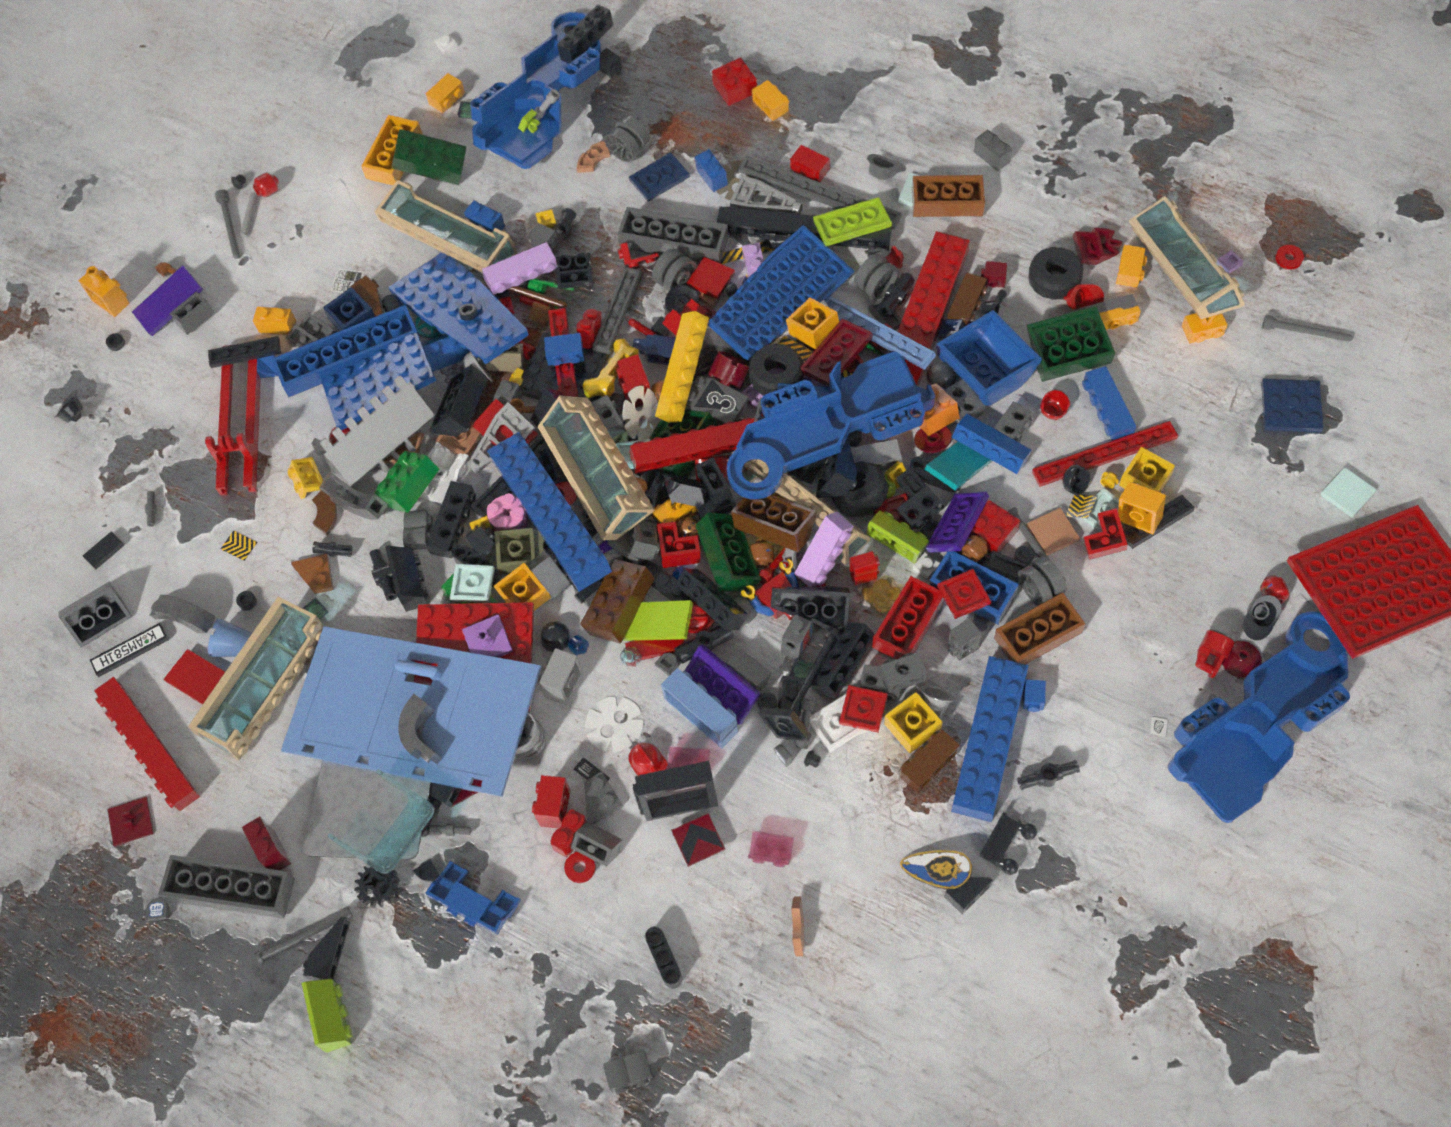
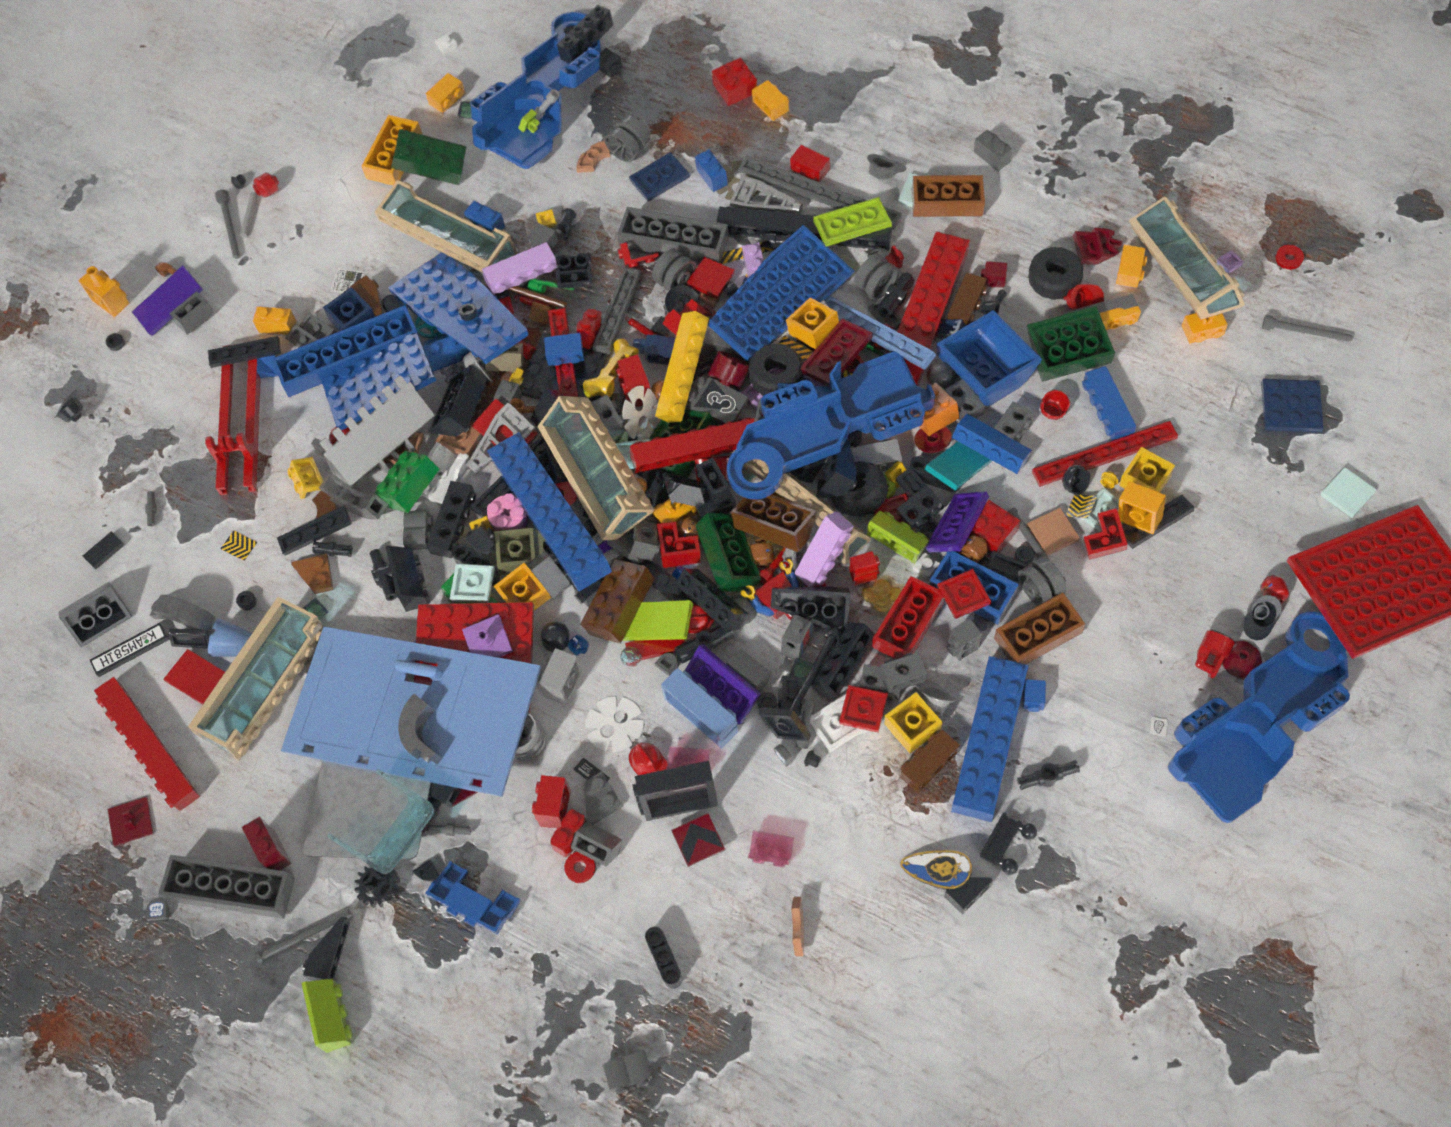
none -> black tile [168,628,209,649]
none -> black plate [277,506,352,556]

